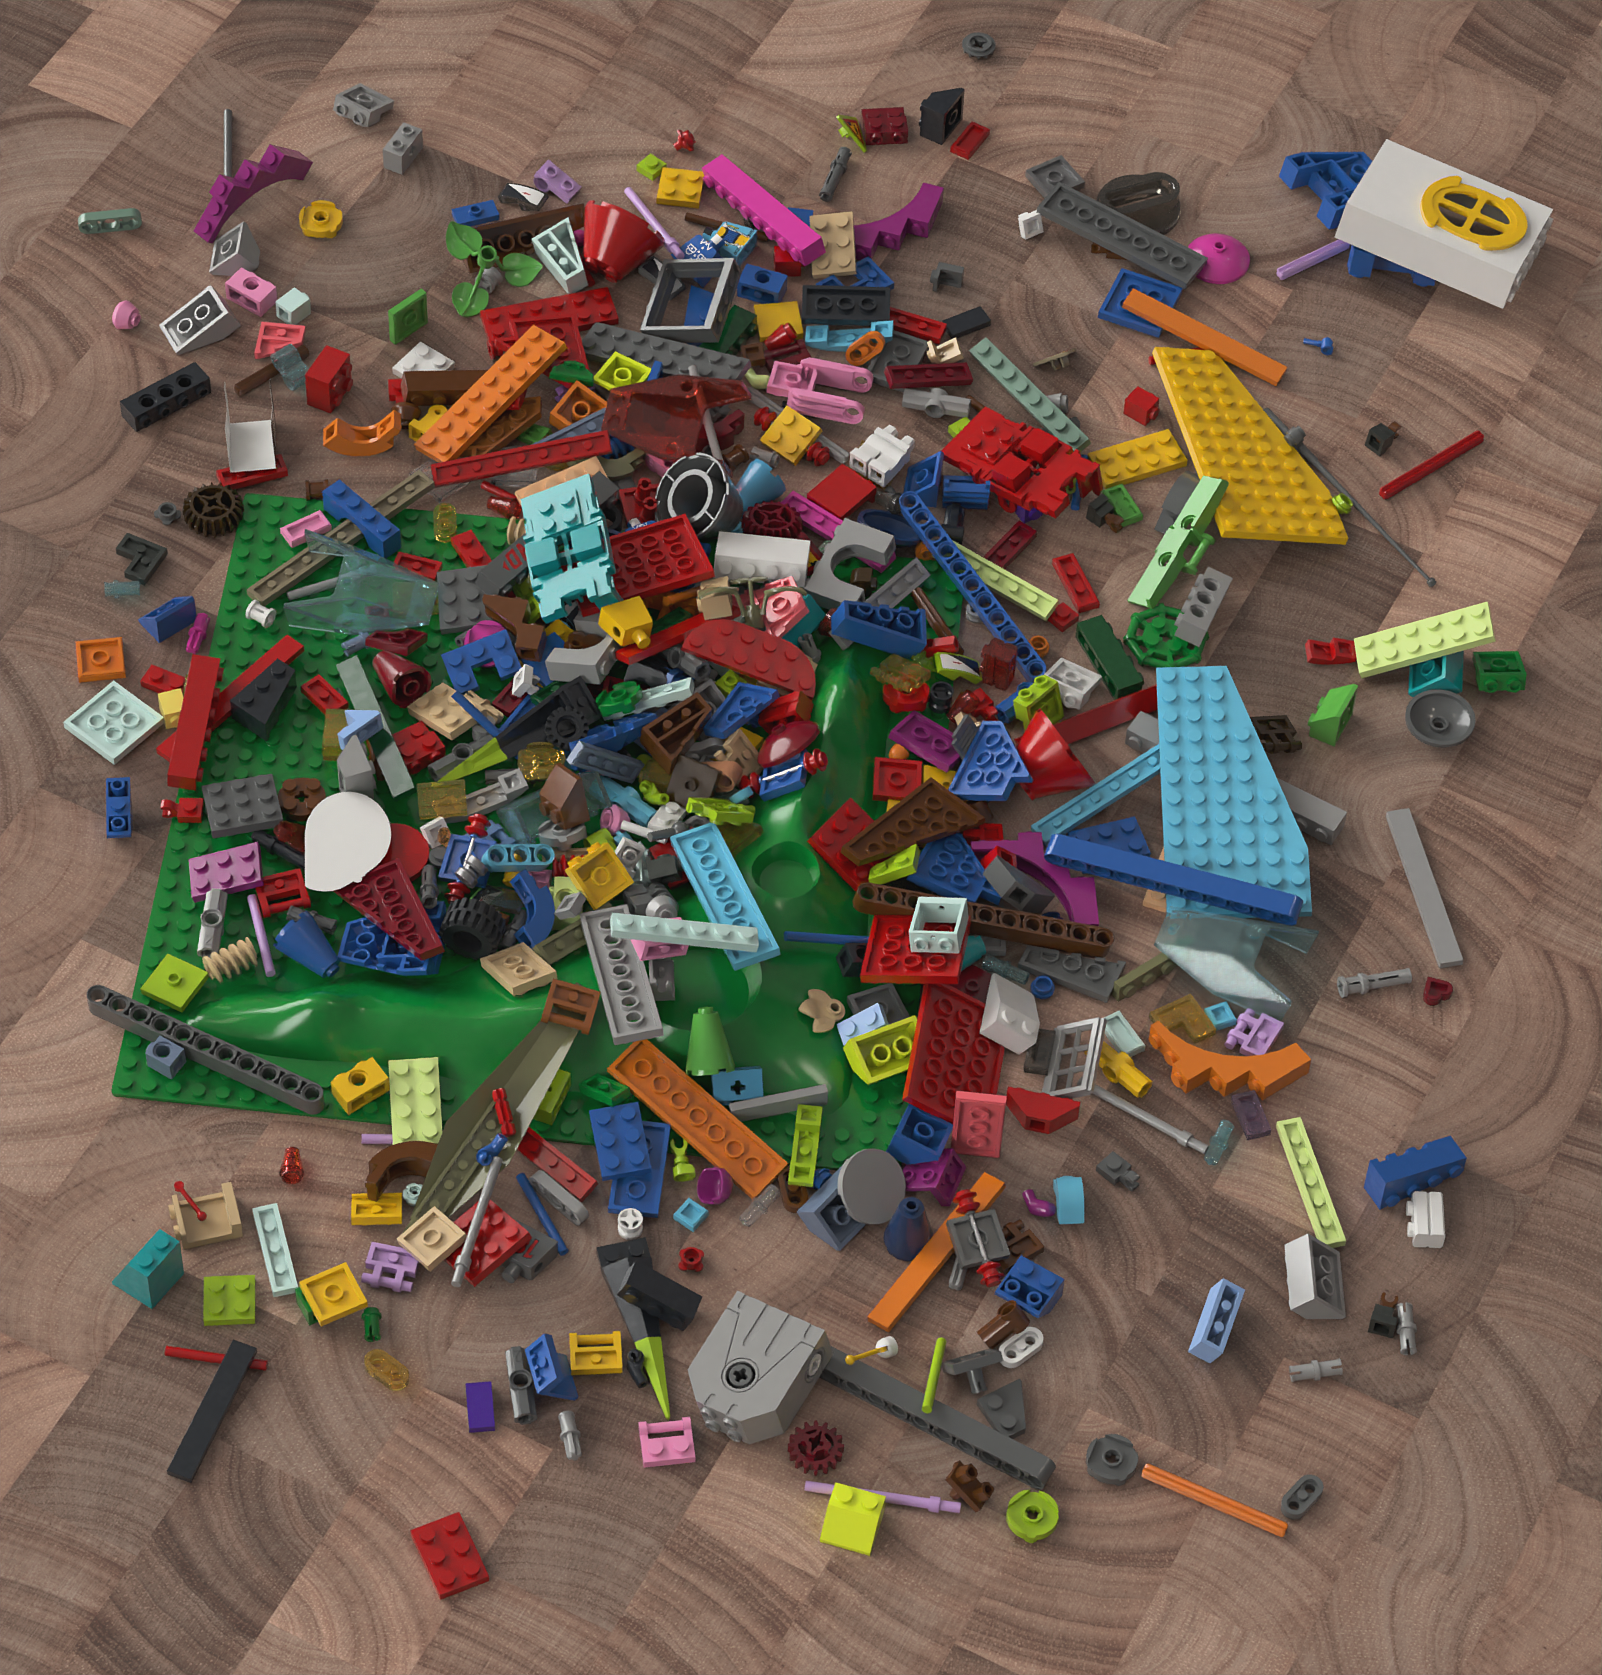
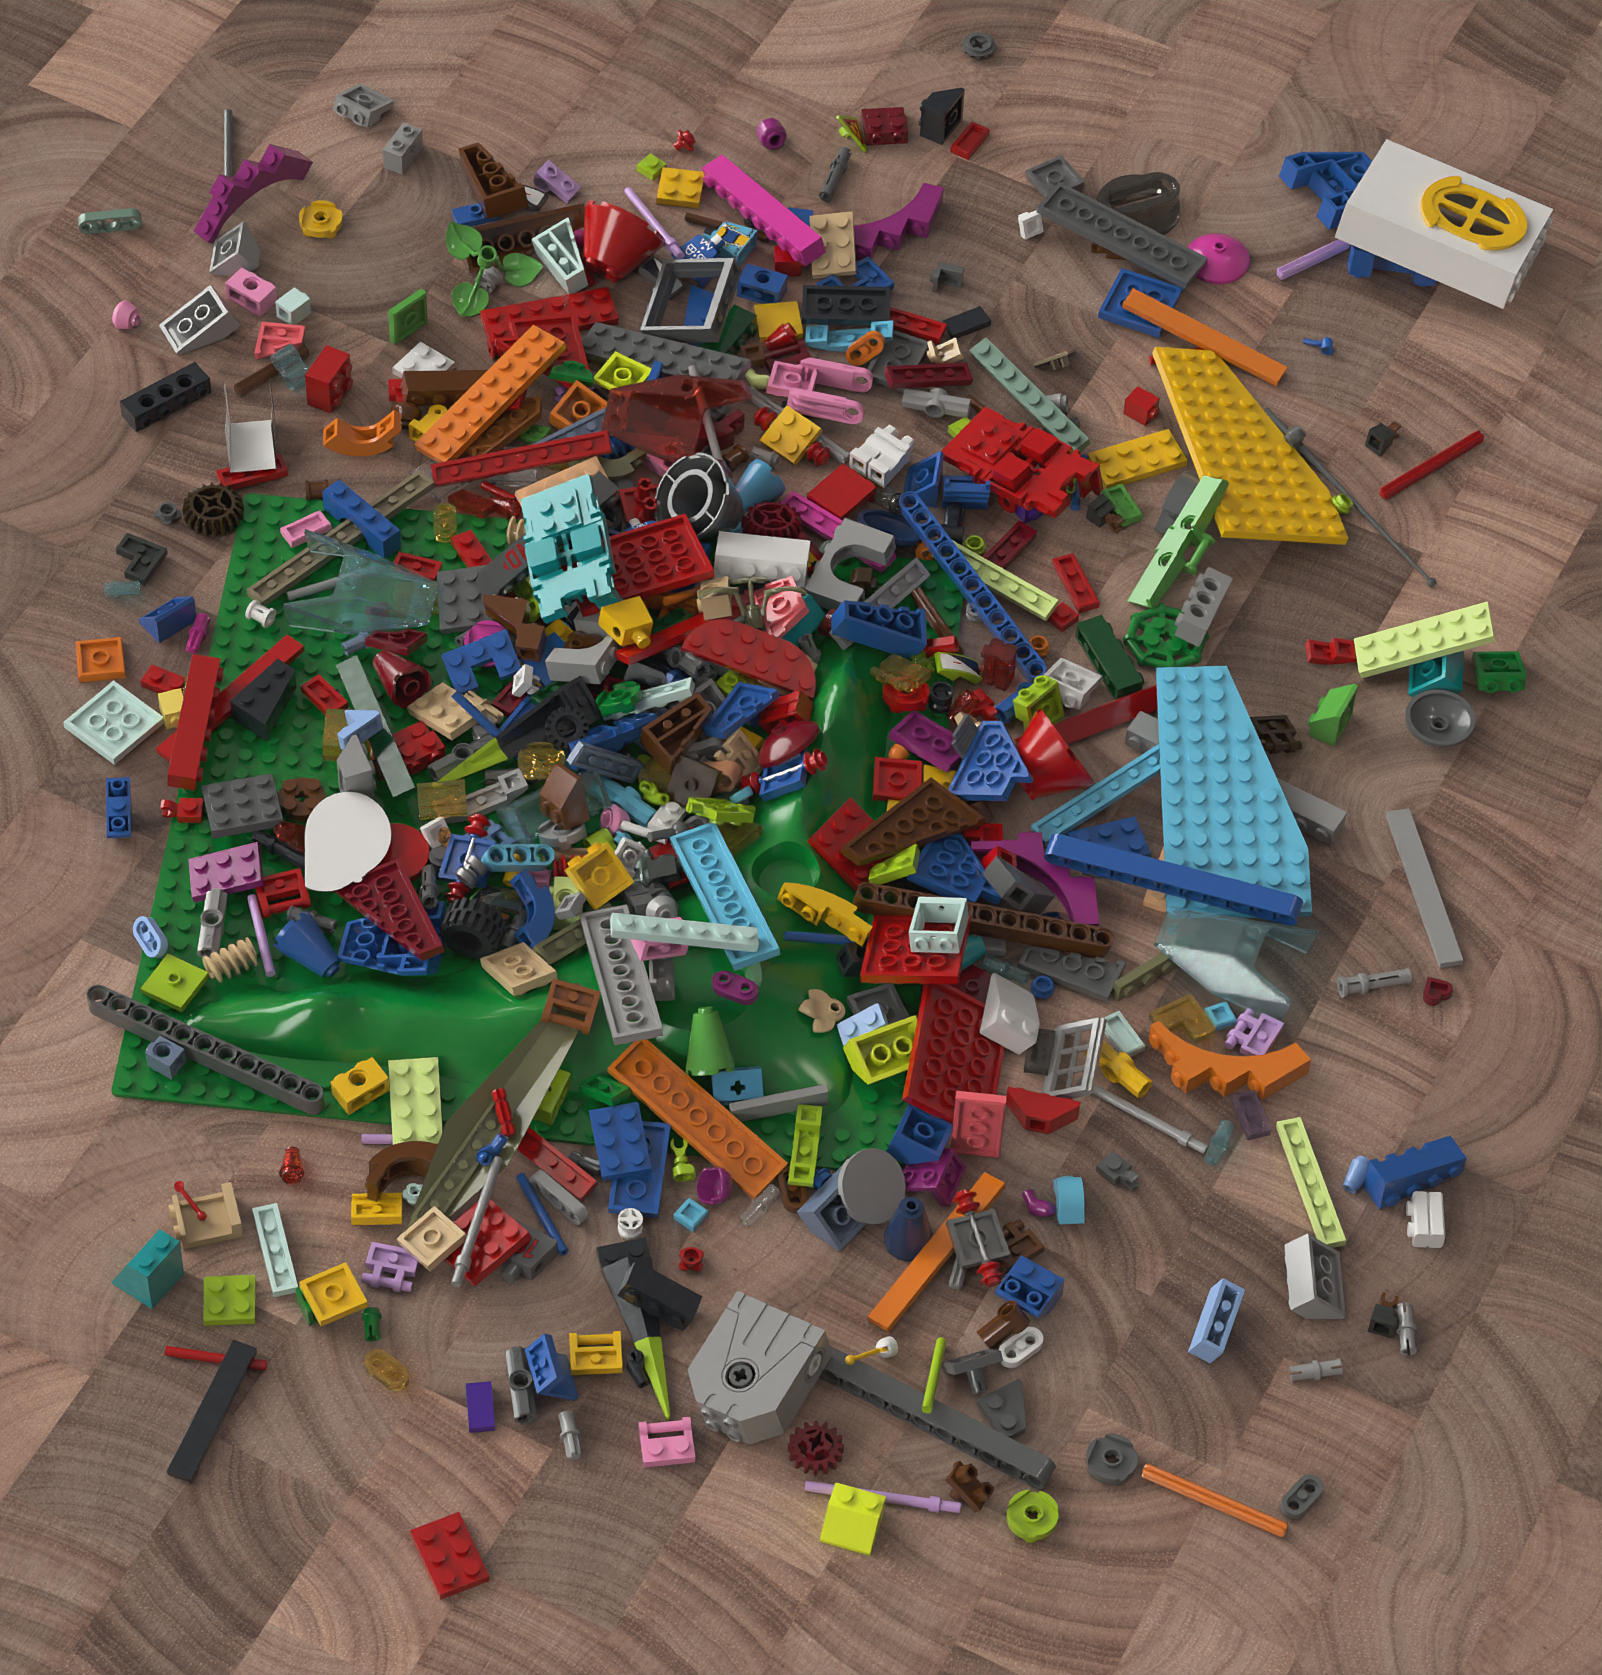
none -> light blue plate [133,916,168,958]
none -> clear red plate [448,489,498,519]
none -> reddish brown wedge [458,142,528,219]
none -> dark grey axle [569,1151,601,1176]
none -> magenta plate [712,971,759,1005]
none -> magenta head [756,118,787,150]
none -> yellow slope [777,882,873,946]
none -> lime plate [963,535,986,555]
none -> medium blue cone [1342,1156,1370,1194]

